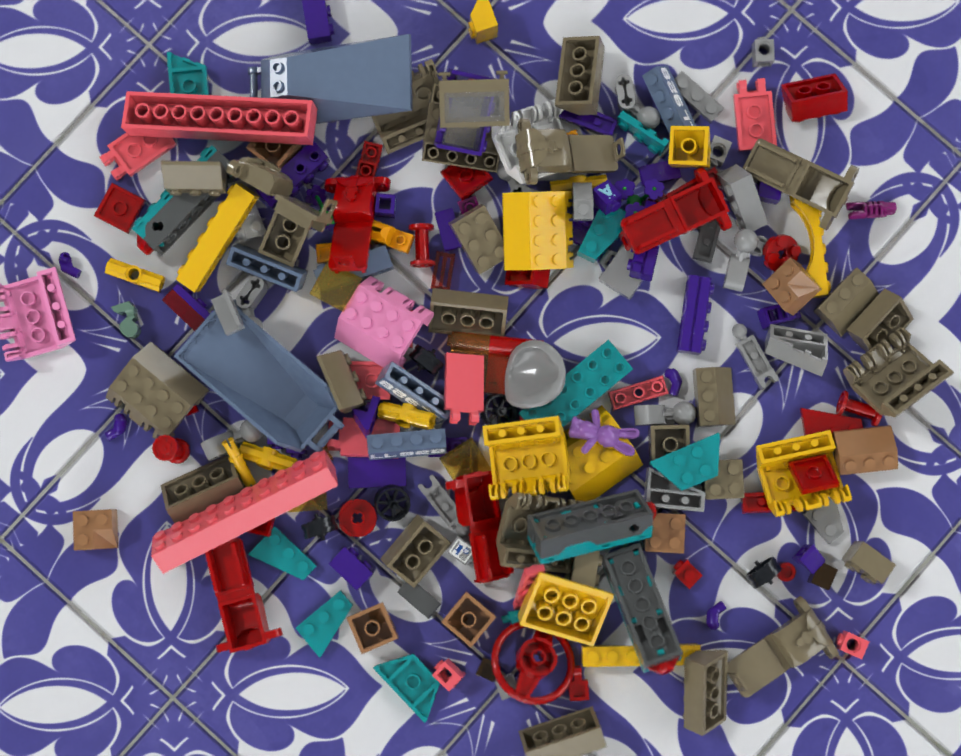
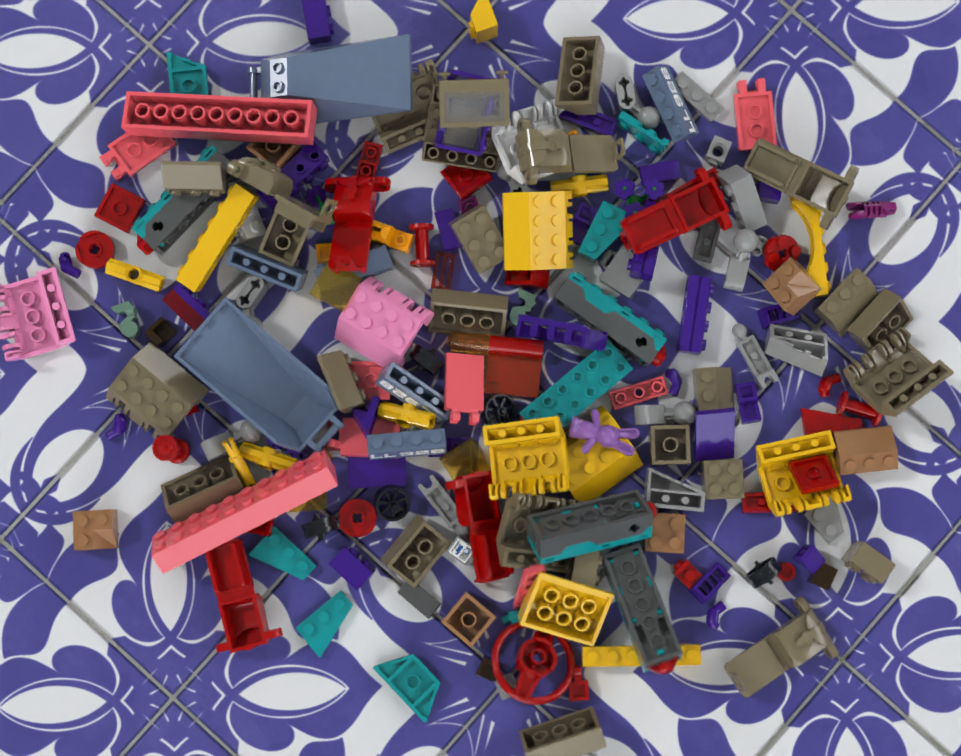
light grey panel [211,289,245,336] -> none
medium nougat slope [347,602,399,654] -> none
dark purple brick [375,193,397,218] -> none
coral brick [432,658,466,691] -> none
light grey piece [505,340,566,409] -> none
light grey slope [572,182,594,221] -> none
dark purple brick [592,180,622,215] -> none
teal wing [649,433,720,491] -> none
yellow slope [668,126,711,168] -> none
dark tan slope [683,650,728,736] -> none
light grey brick [751,37,775,67] -> none
red slope [781,73,848,122] -> none
coral brick [836,630,870,659] -> none
none -> red plate [75,230,115,269]
none -> dark brown panel [144,317,177,348]
none -> sand green leg [509,288,536,327]
none -> dark purple window [515,314,608,351]
none -> dark grey piece [553,271,667,368]
none -> dark purple slope [688,562,731,604]
none -> dark purple tile [695,408,735,462]
none -> dark purple slope [735,381,762,425]
none -> red arm [818,373,842,398]

